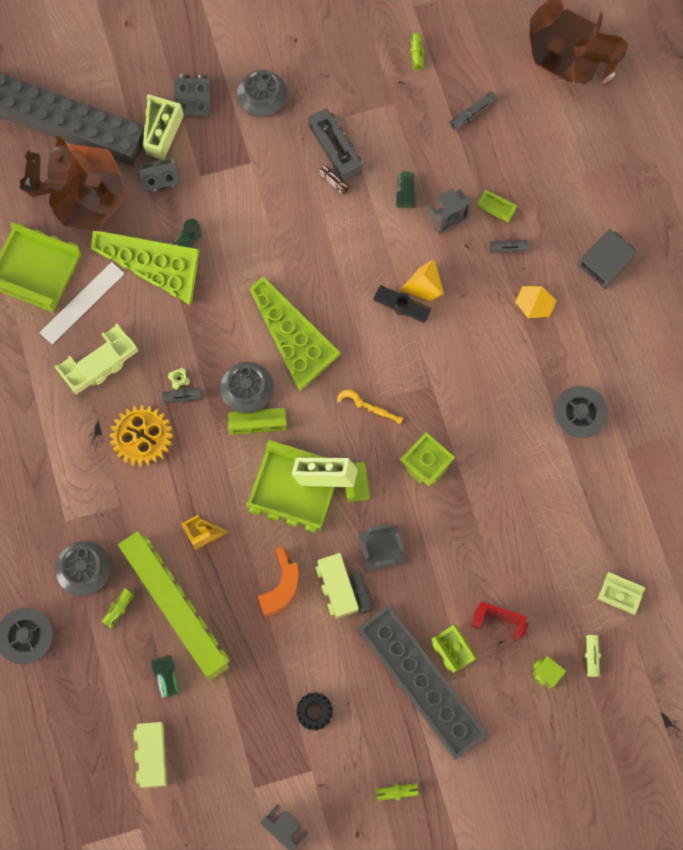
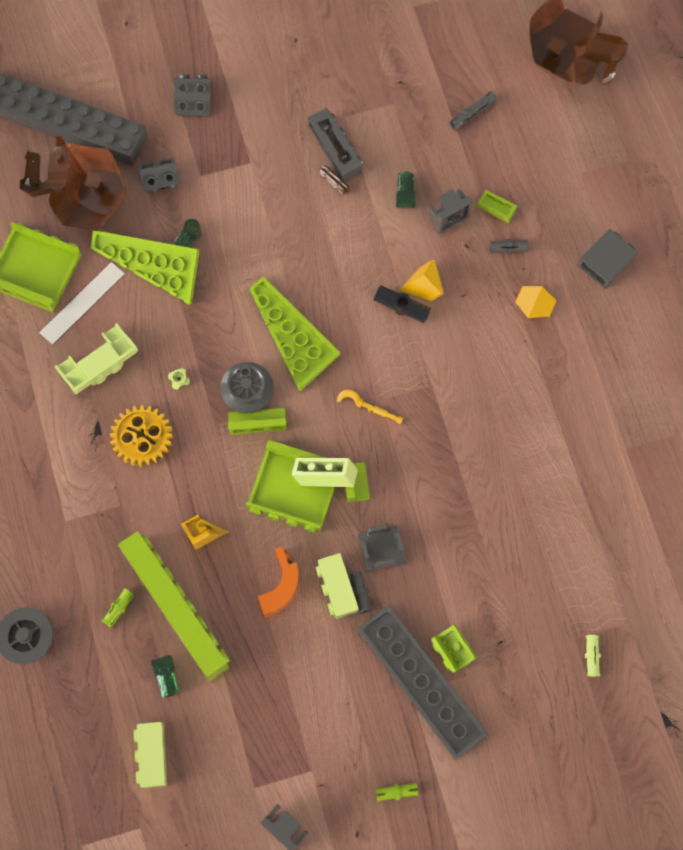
dark grey wheel [55,541,111,596] -> none
yellowish green wedge [143,94,184,160] -> none
dark grey pin [162,387,202,404] -> none
dark grey wheel [237,70,287,116] -> none
black tyre [296,692,333,731] -> none
lime panel [400,432,455,487] -> none
lime pin [410,33,424,70] -> none
red panel [471,601,529,641] -> none
lime brick [532,656,566,689] -> none
dark grey wheel [554,386,608,438] -> none
yellowish green plate [597,572,645,615] -> none

